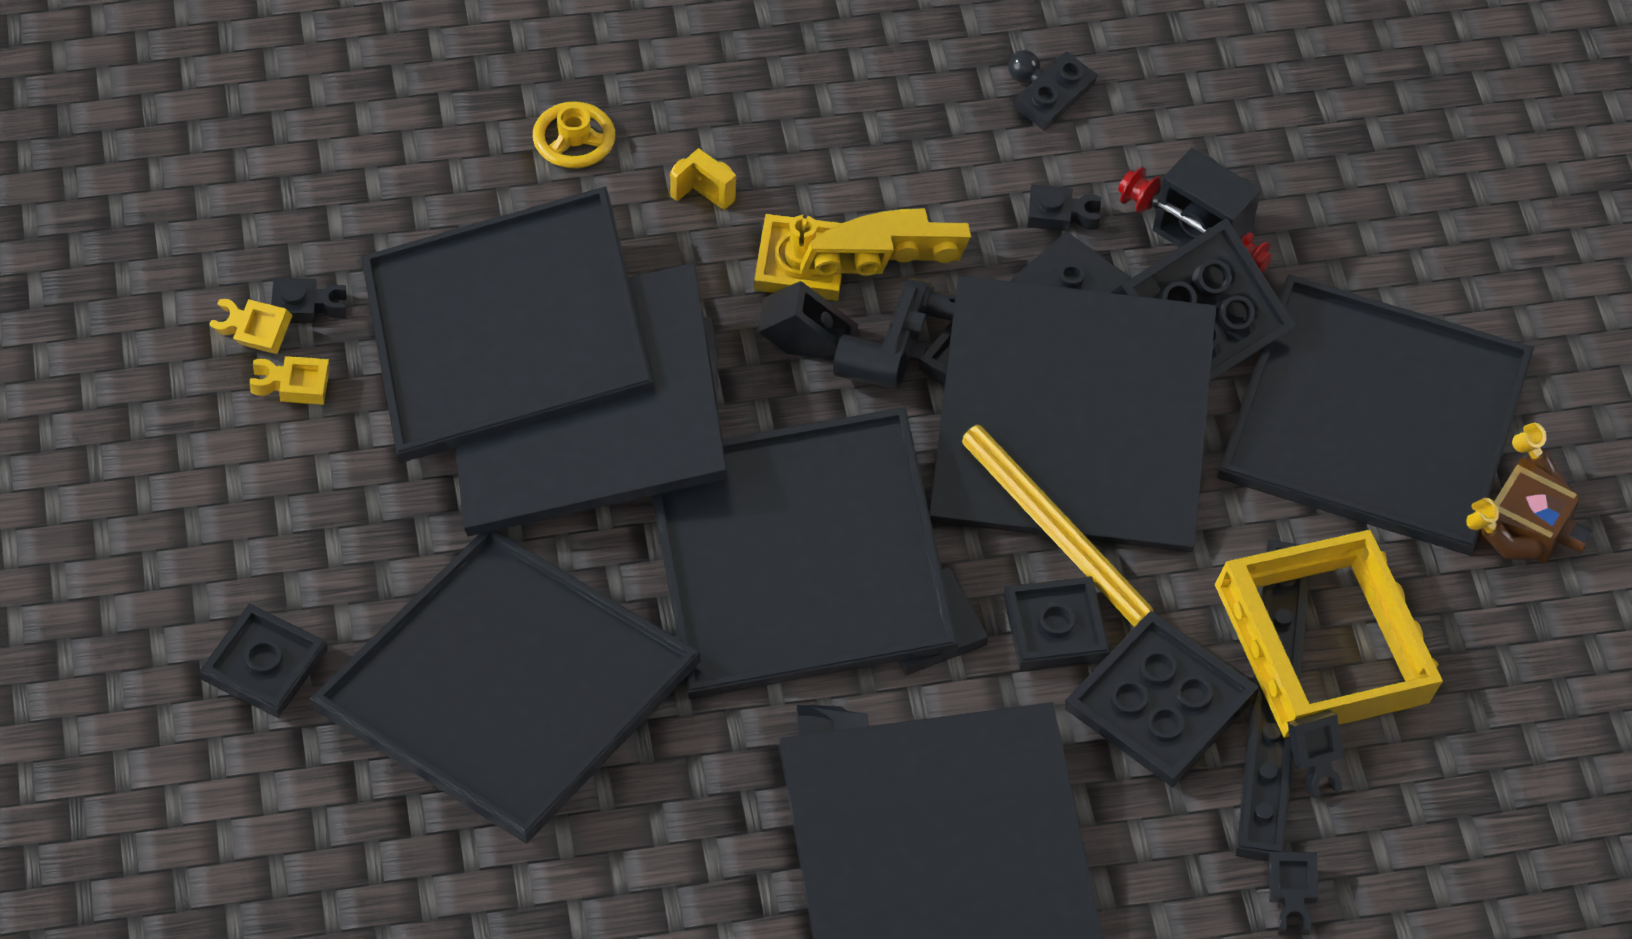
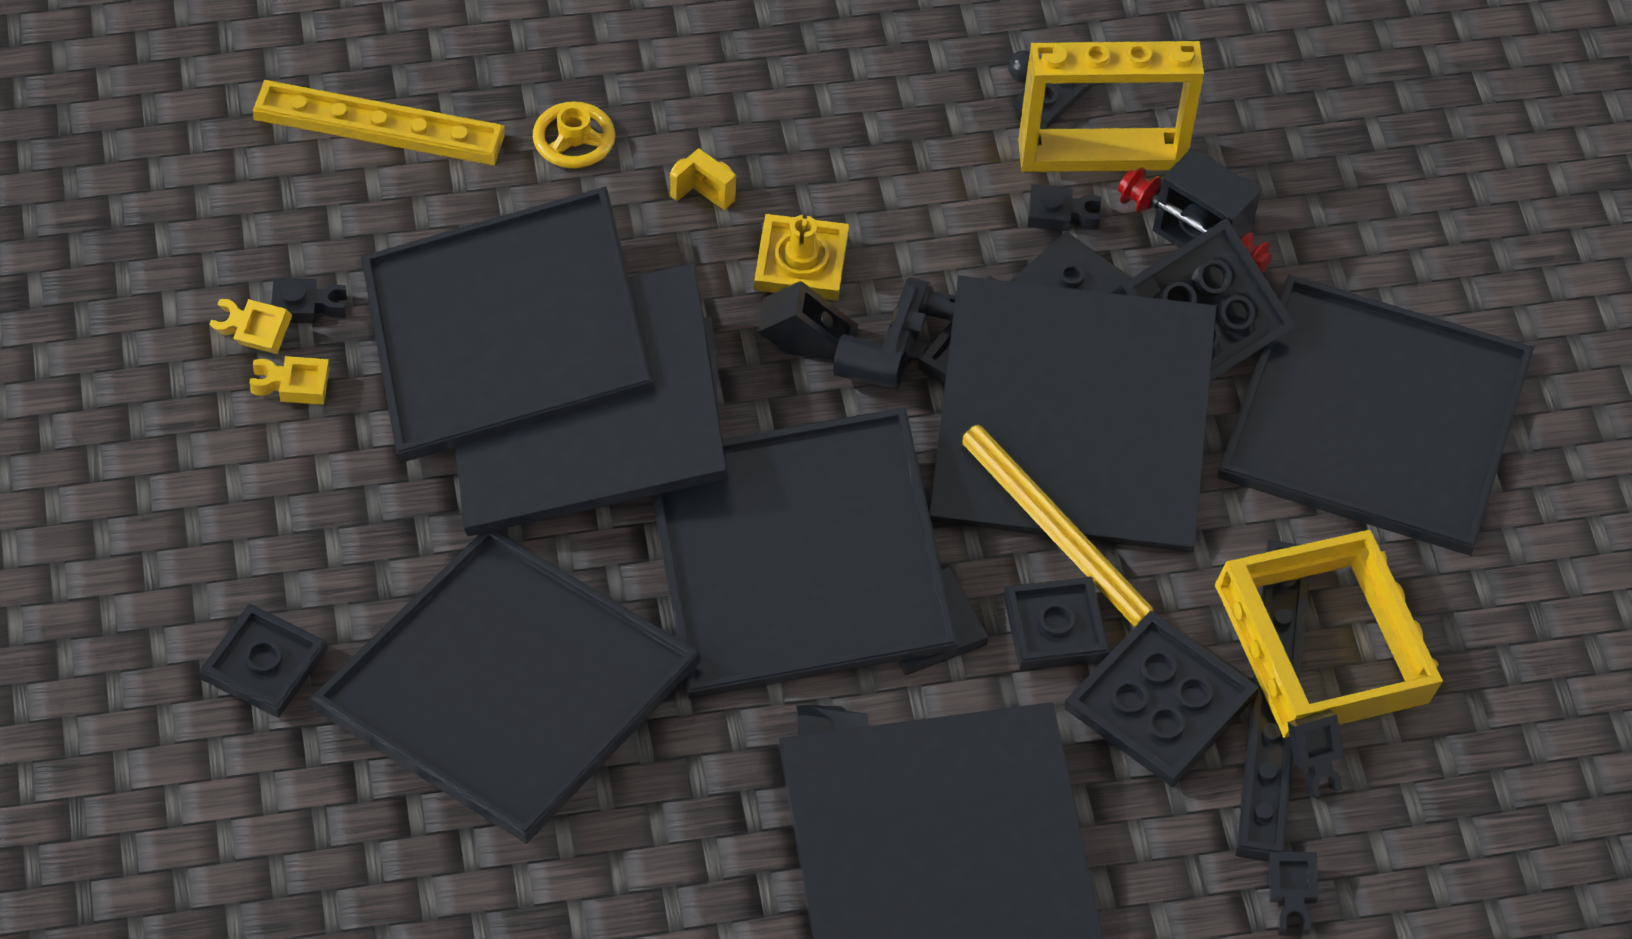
yellow slope [800,208,971,276] -> none
reddish brown torso [1466,423,1594,562] -> none
none -> yellow tile [253,80,505,166]
none -> yellow window [1018,41,1204,172]

